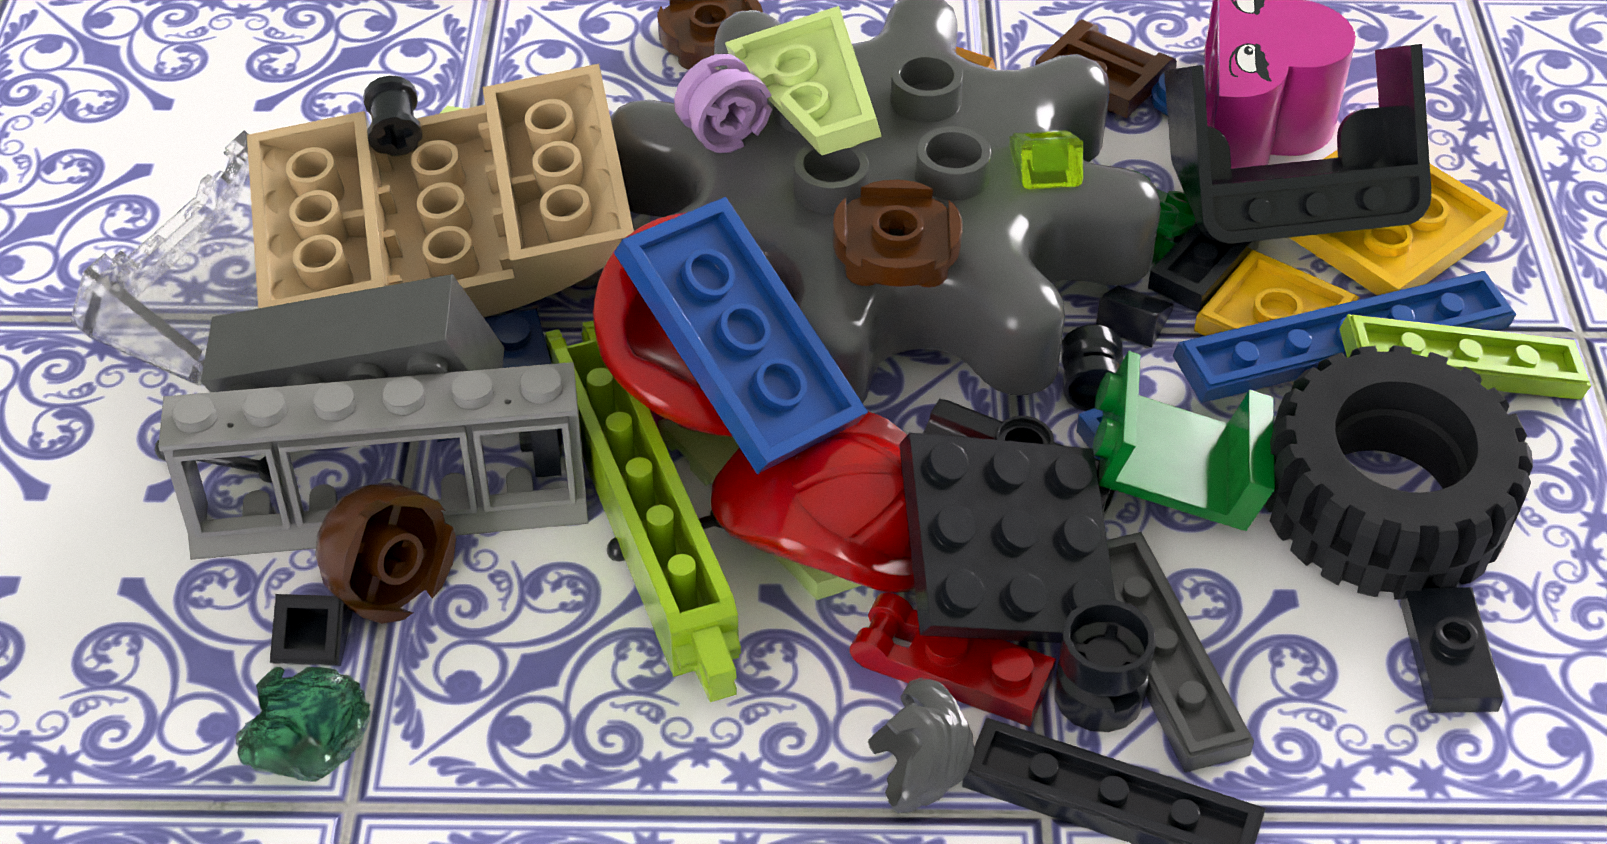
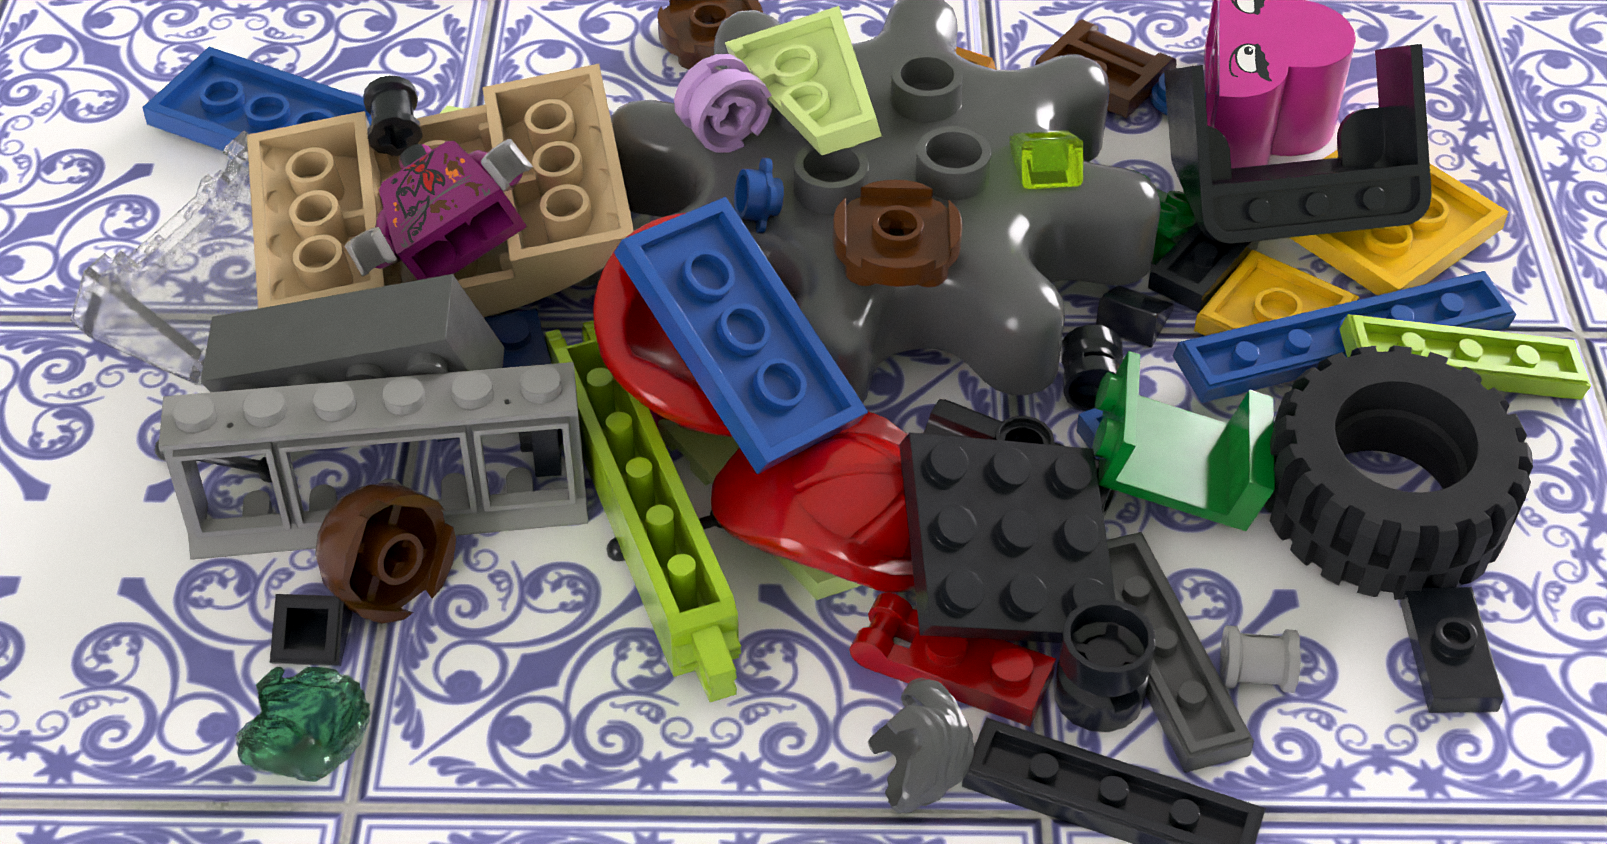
none -> blue plate [142,46,372,160]
none -> magenta torso [345,139,533,280]
none -> blue plate [734,157,784,233]
none -> light grey bush [1220,625,1301,693]

